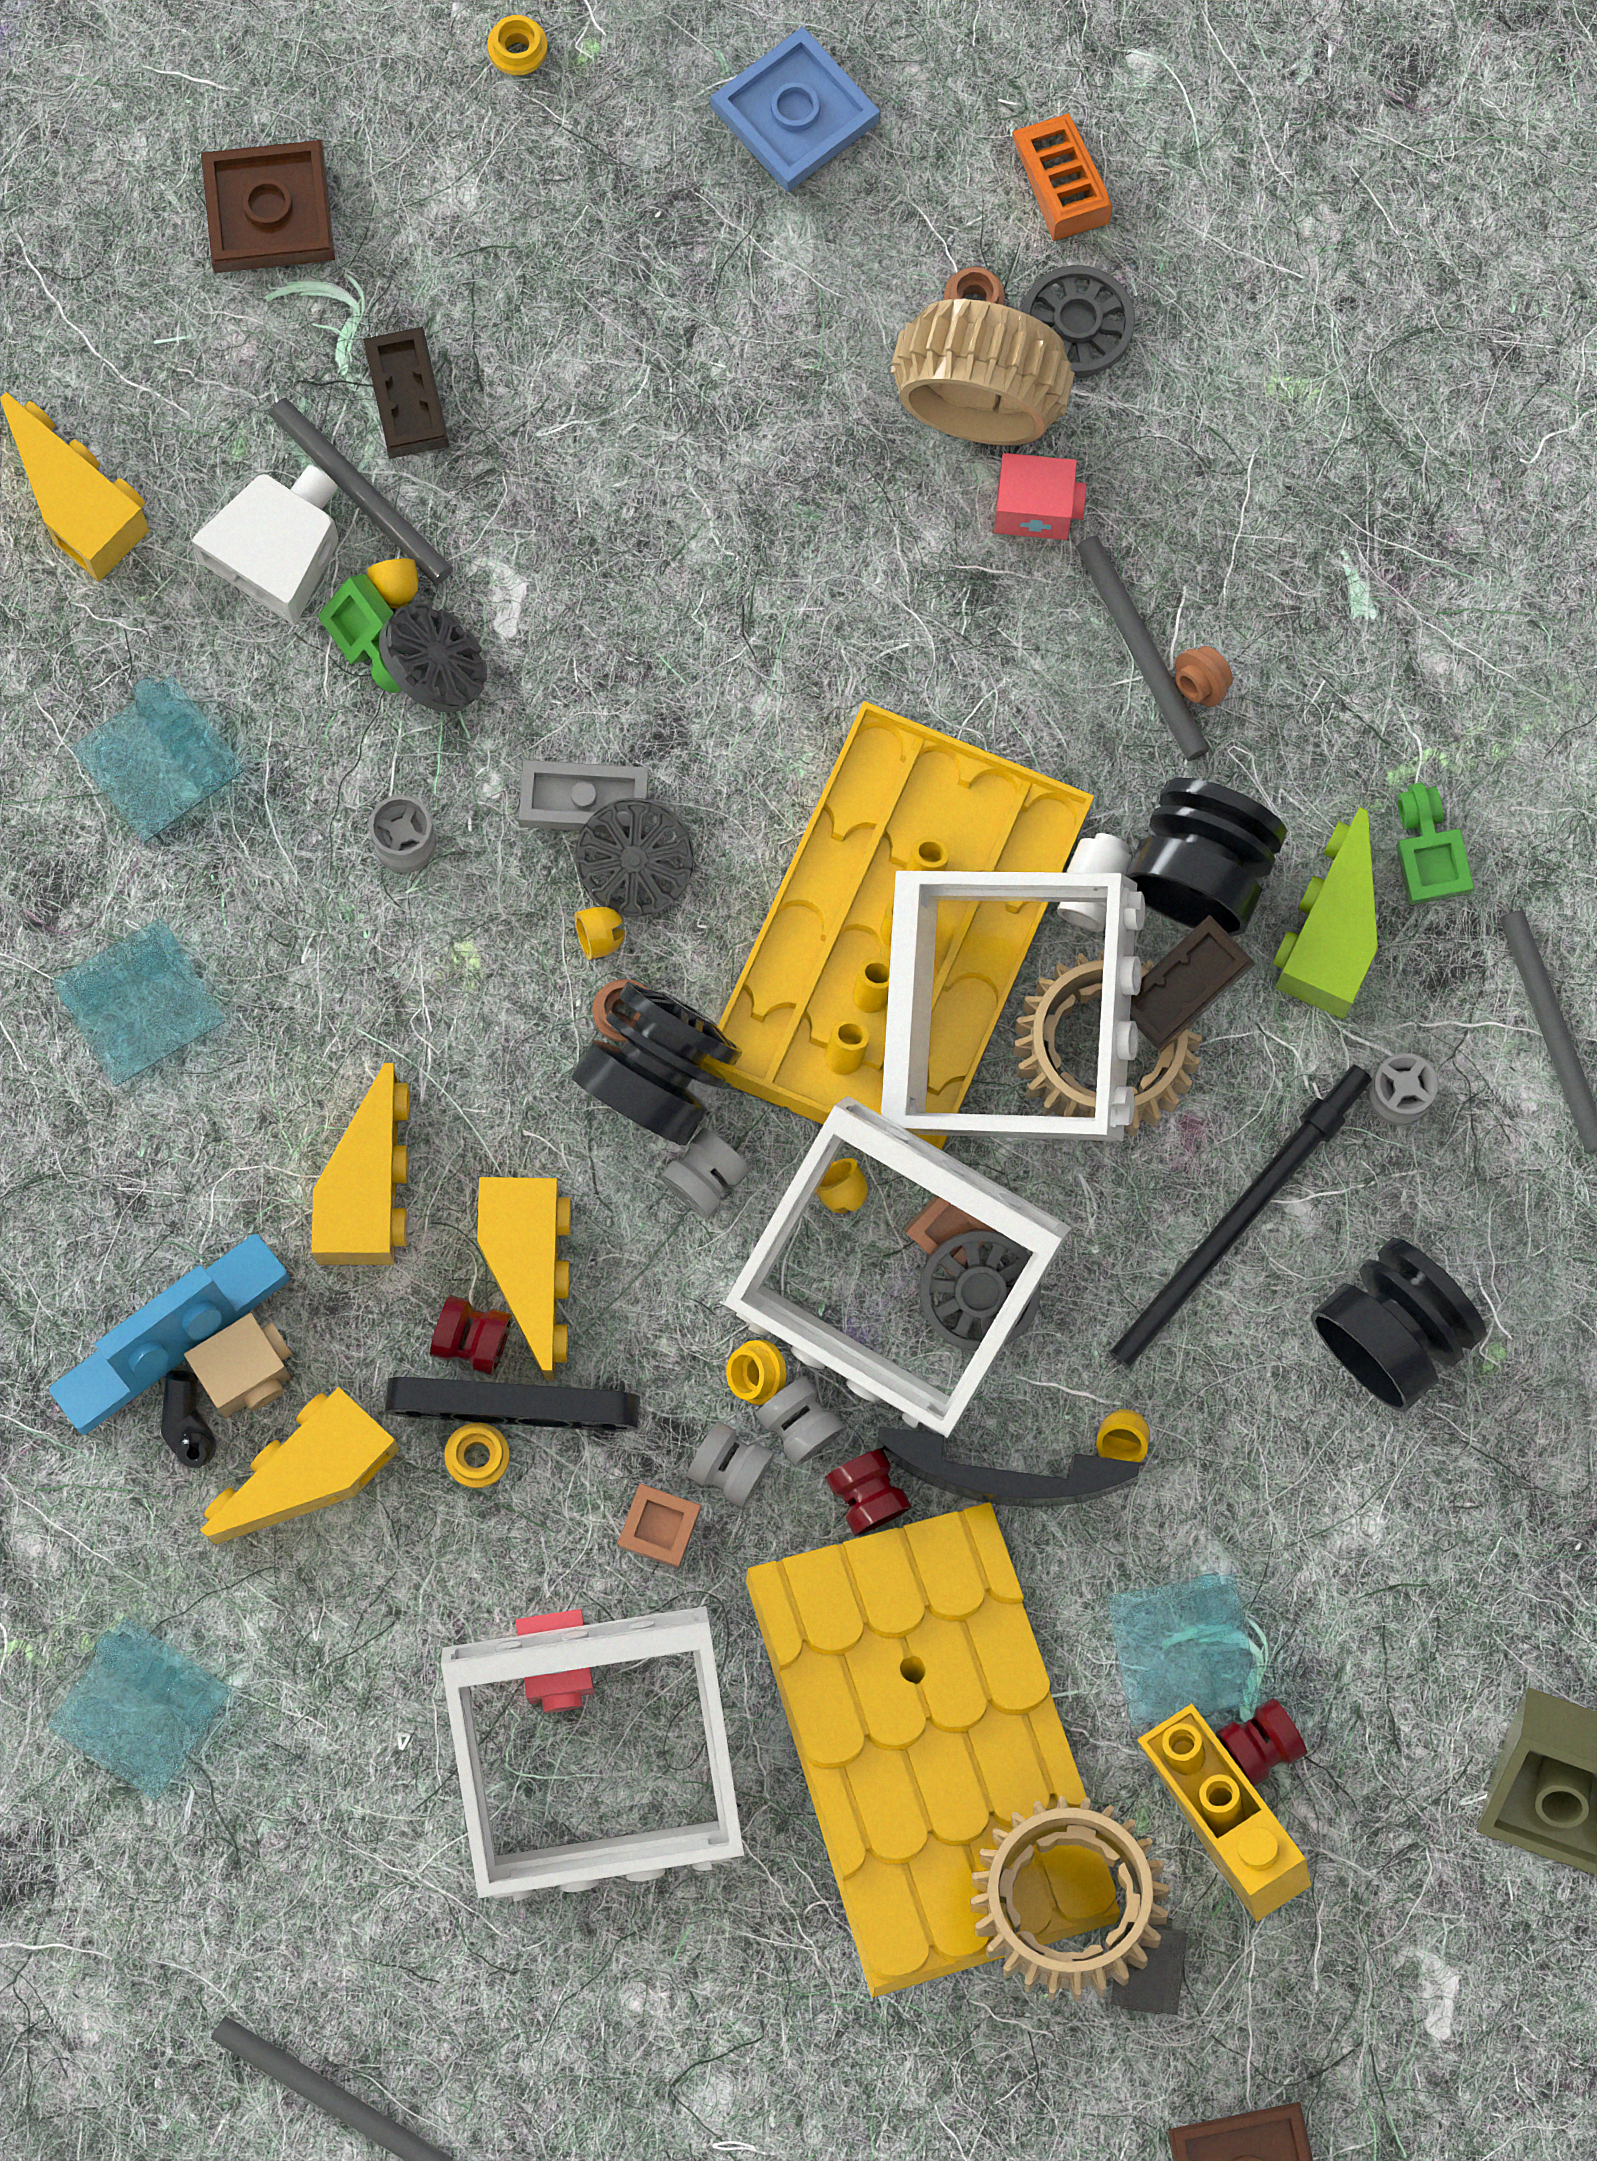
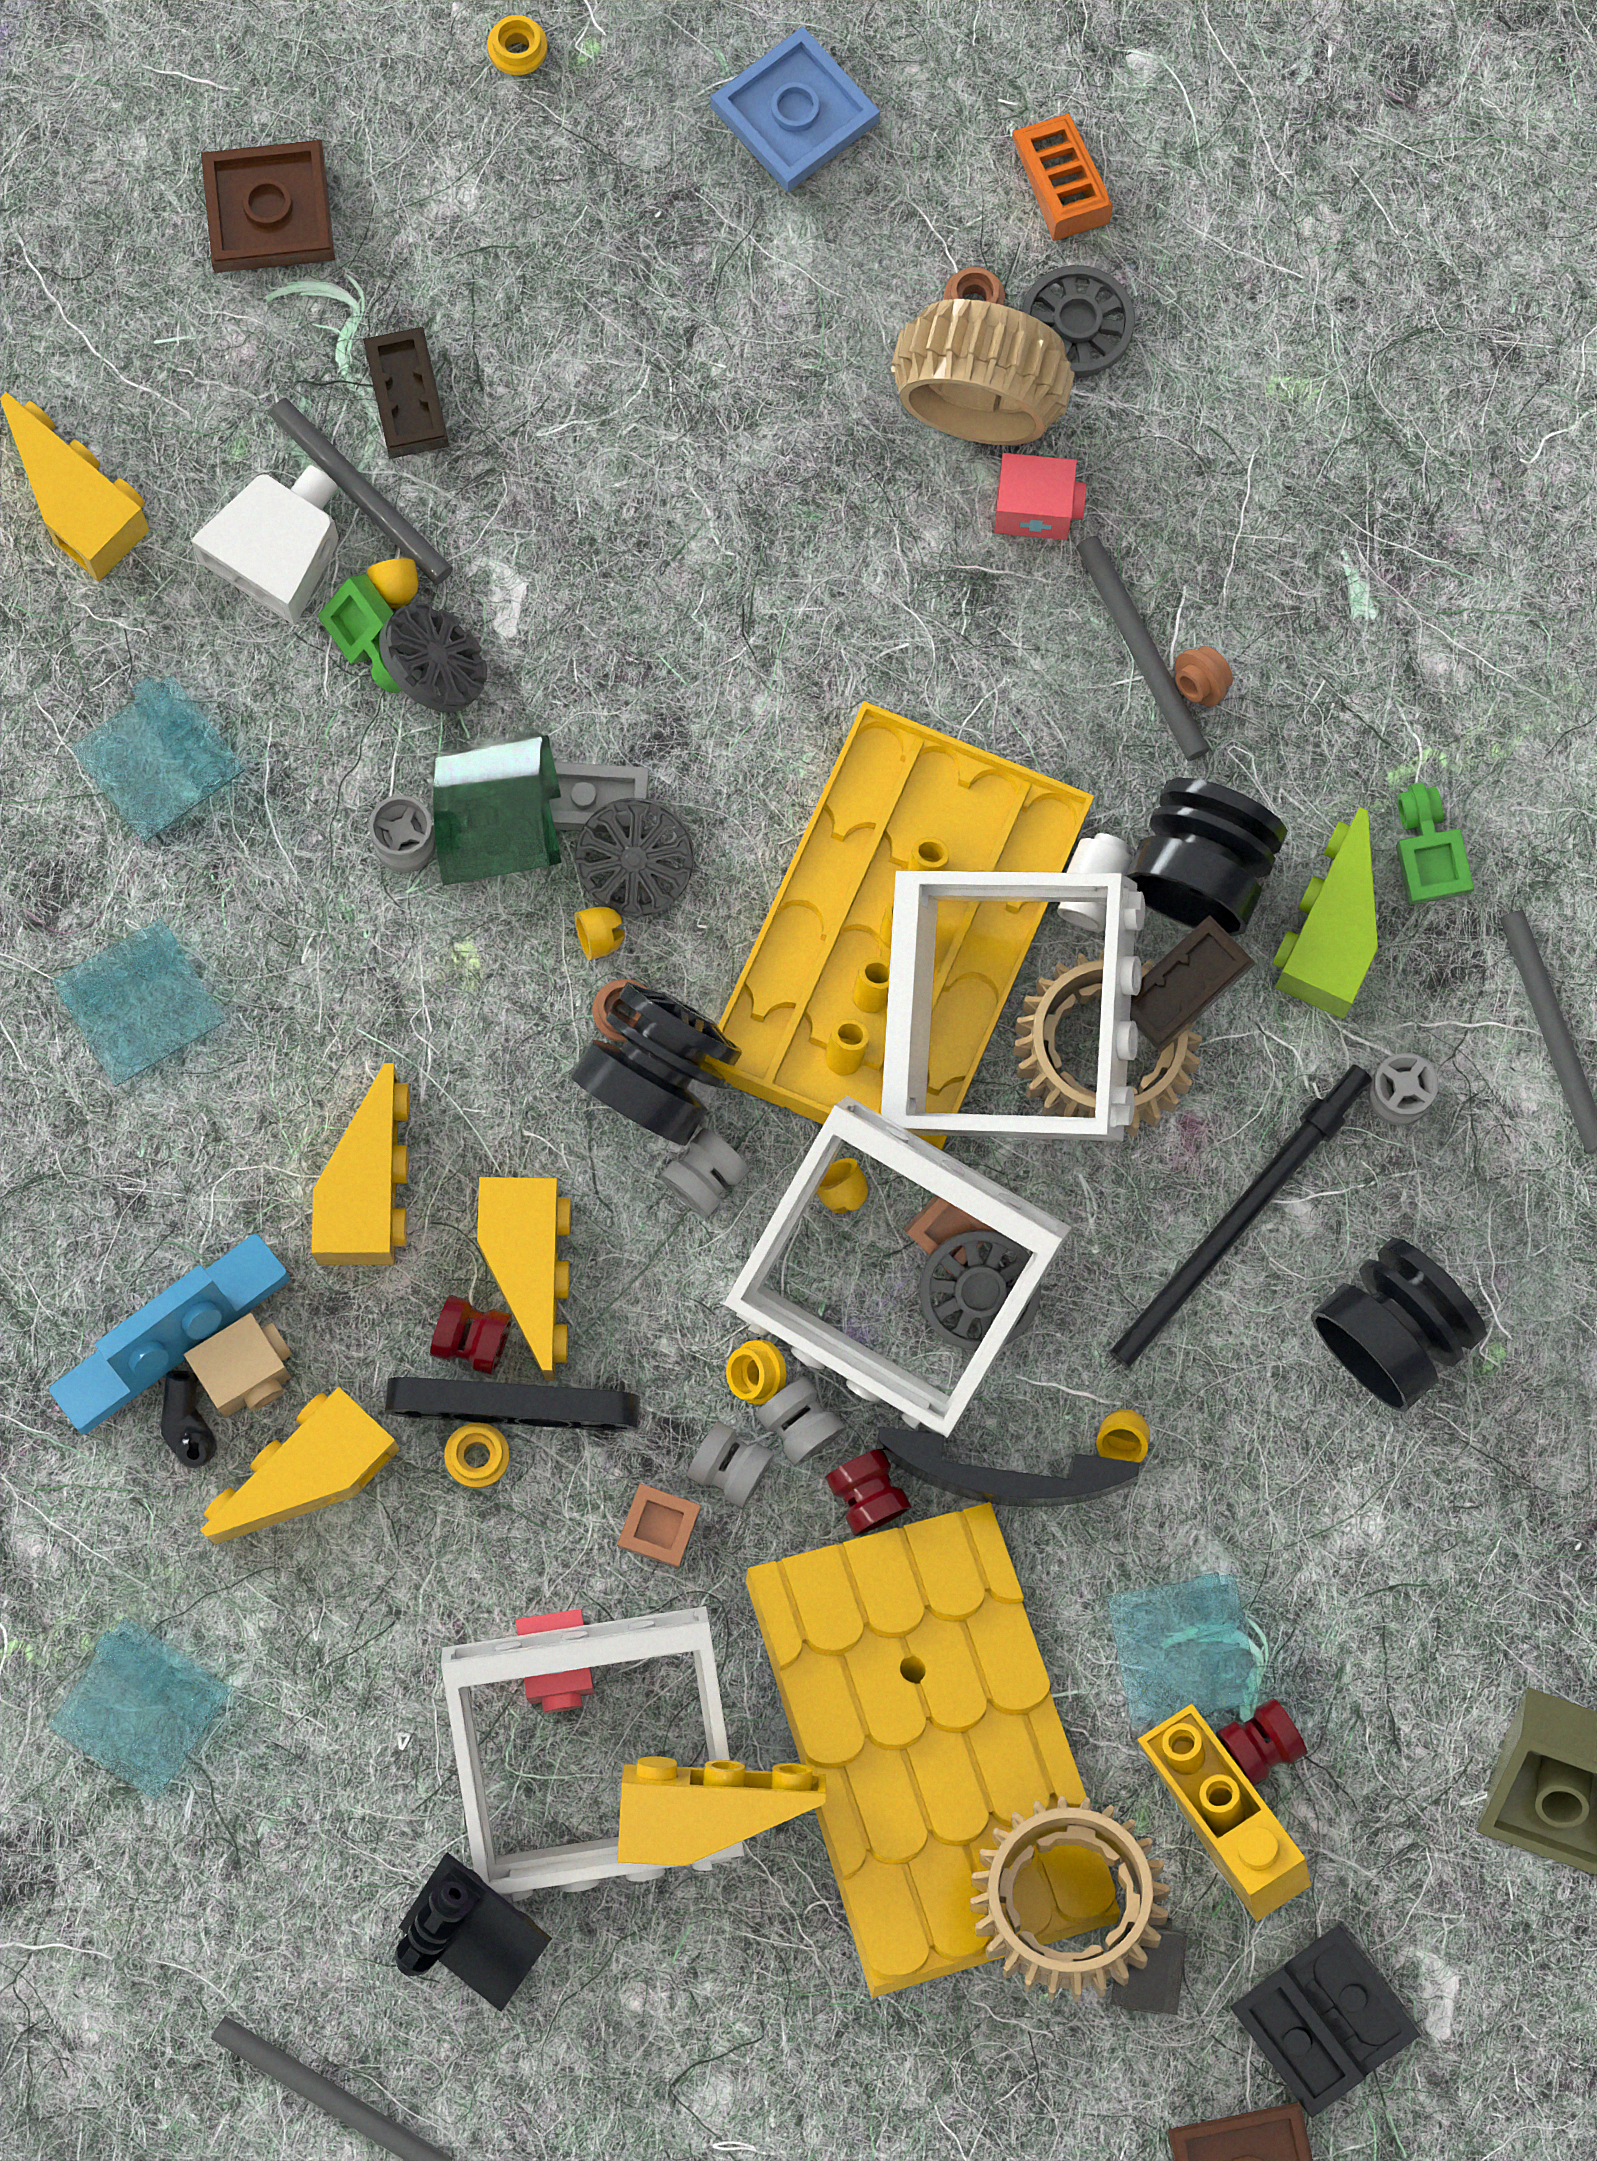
none -> black hinge [395,1852,552,2012]
none -> clear green slope [433,735,562,886]
none -> yellow slope [617,1756,826,1866]
none -> black slope [1230,1922,1423,2118]

